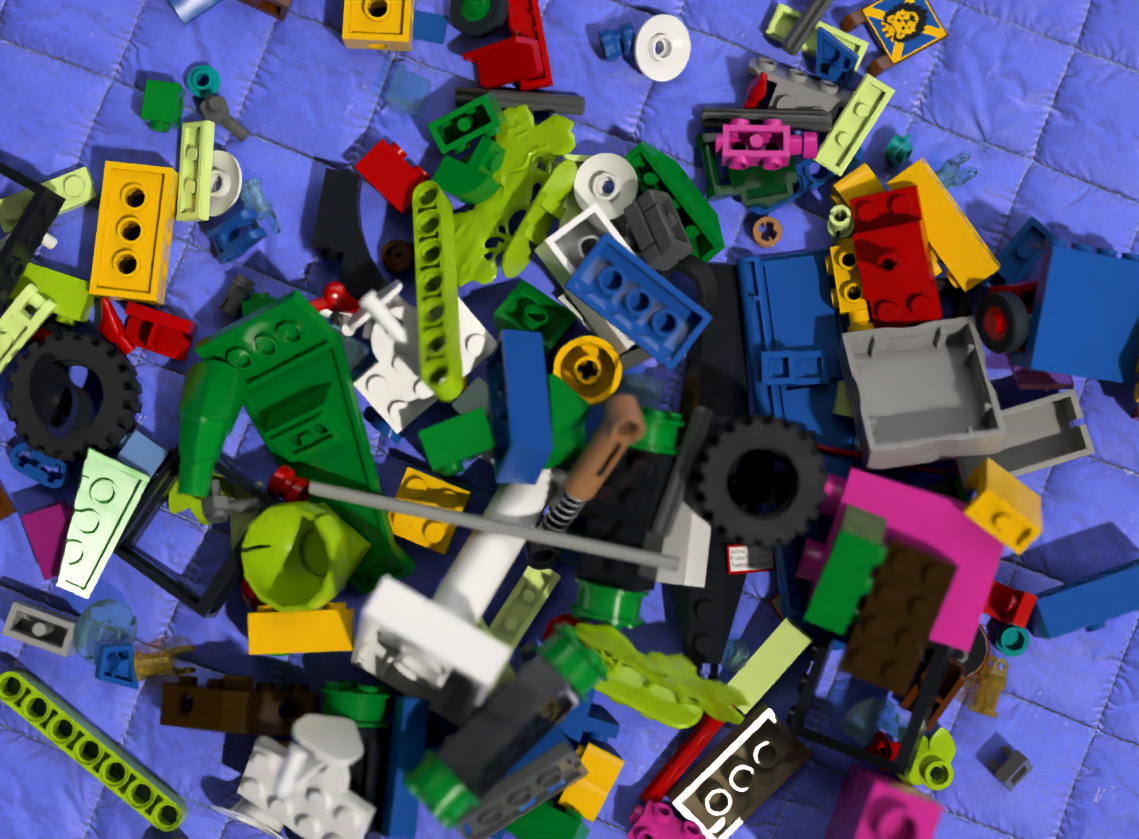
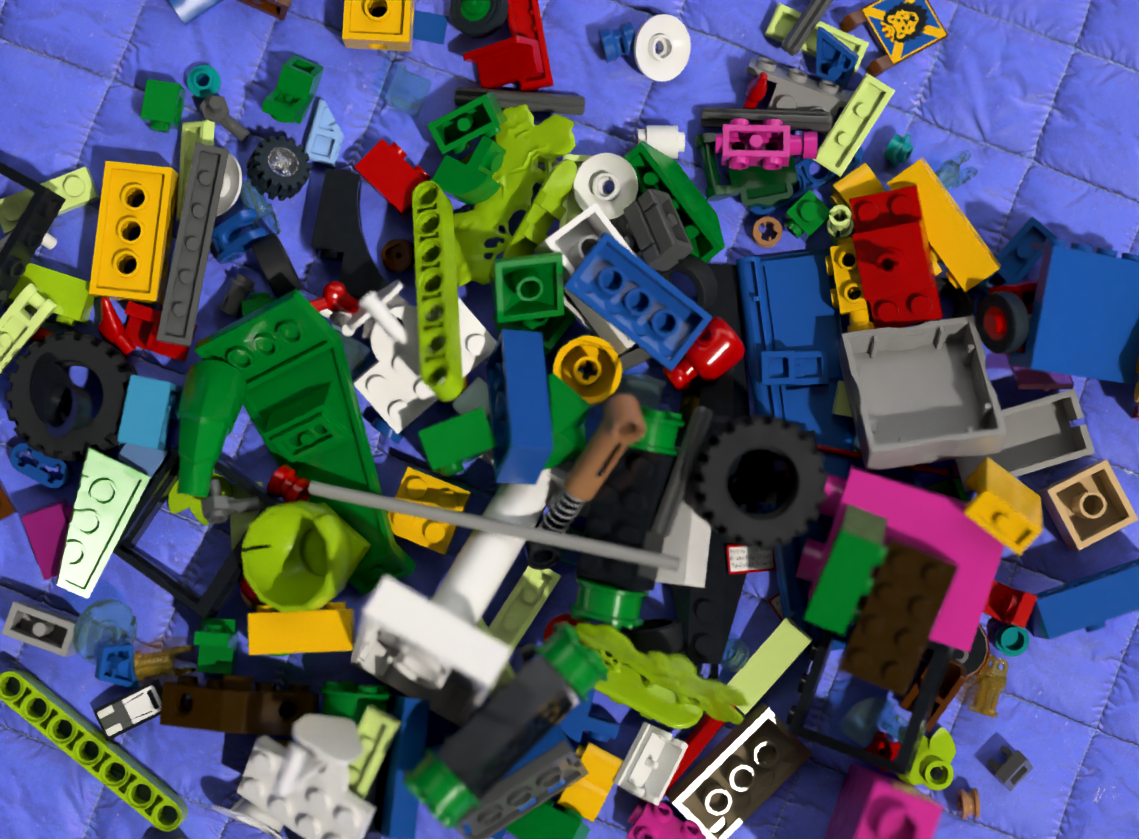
none -> slope [93,679,163,741]
none -> dark azure panel [117,375,183,451]
none -> dark grey plate [156,142,229,348]
none -> green brick [194,617,238,674]
none -> black wheel [246,135,312,201]
none -> black tyre [251,233,303,299]
none -> green brick [261,55,324,124]
none -> light blue tile [304,99,345,168]
none -> yellowish green tile [348,705,401,800]
none -> green slope [489,252,564,323]
none -> white hinge [613,722,688,806]
none -> black tyre [618,618,684,655]
none -> white brick [637,125,685,159]
none -> red piece [662,316,745,391]
none -> green brick [782,189,831,242]
none -> medium nougat bush [957,788,980,819]
none -> tan brick [1038,459,1139,551]

